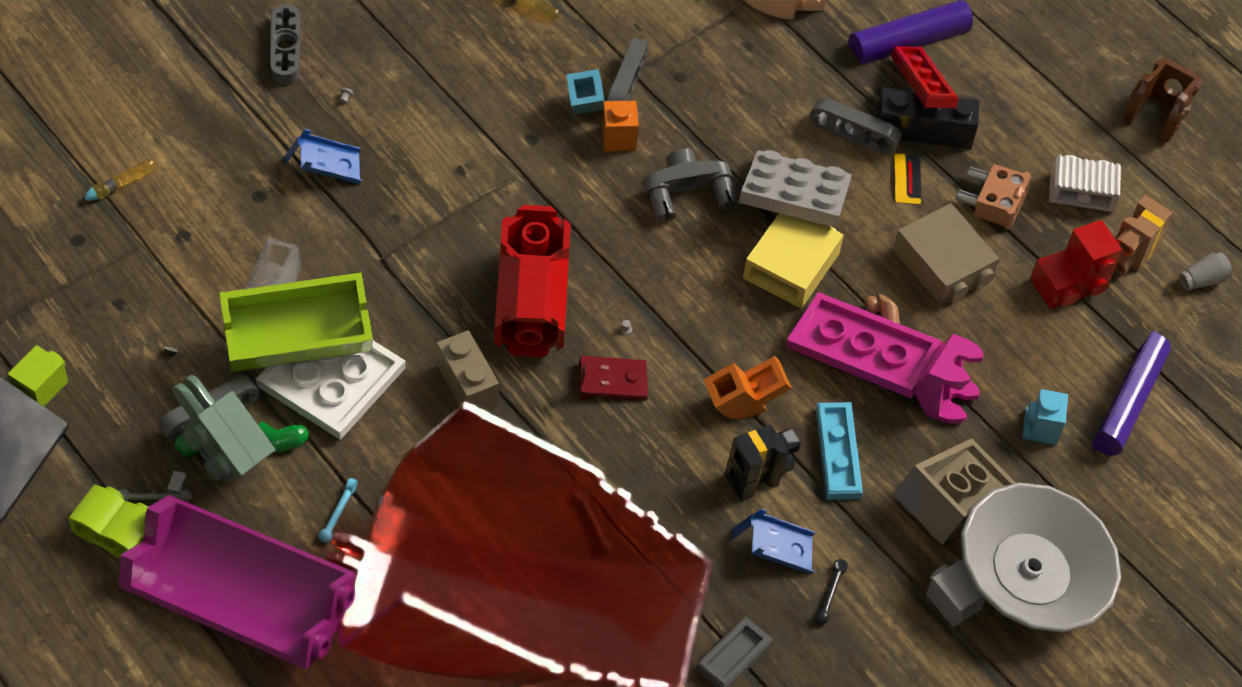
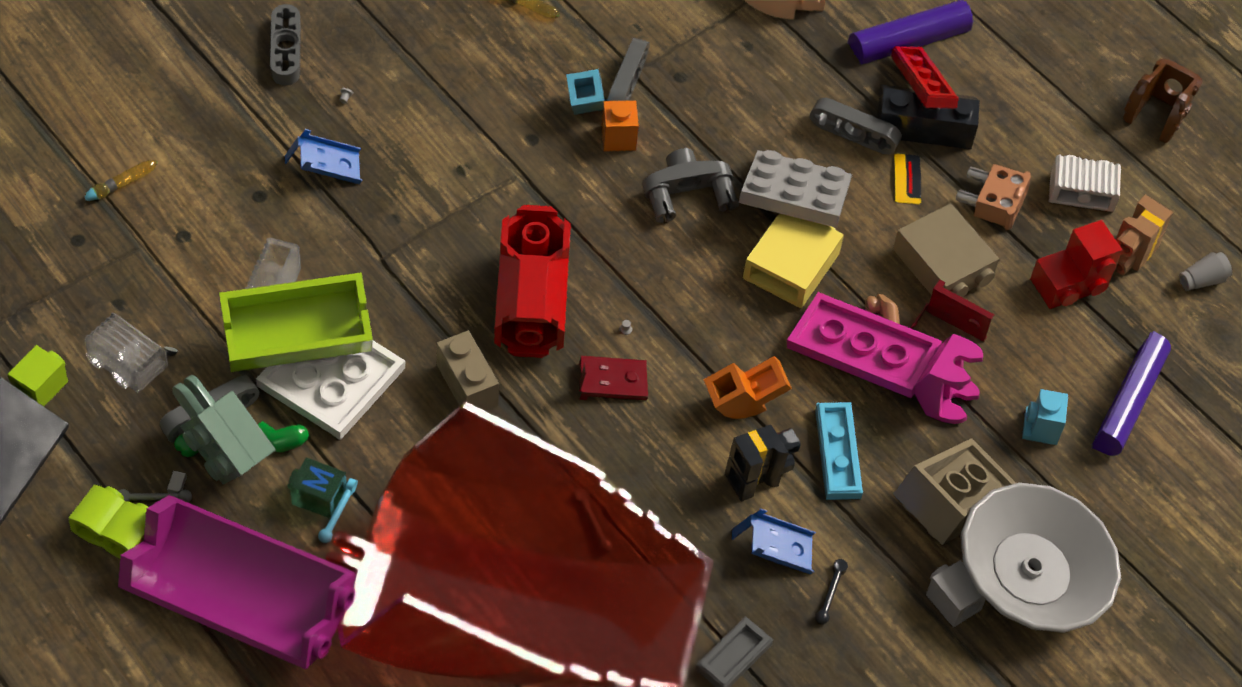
none -> clear brick [84,313,168,393]
none -> clear green brick [288,457,347,519]
none -> dark red piece [911,280,995,342]

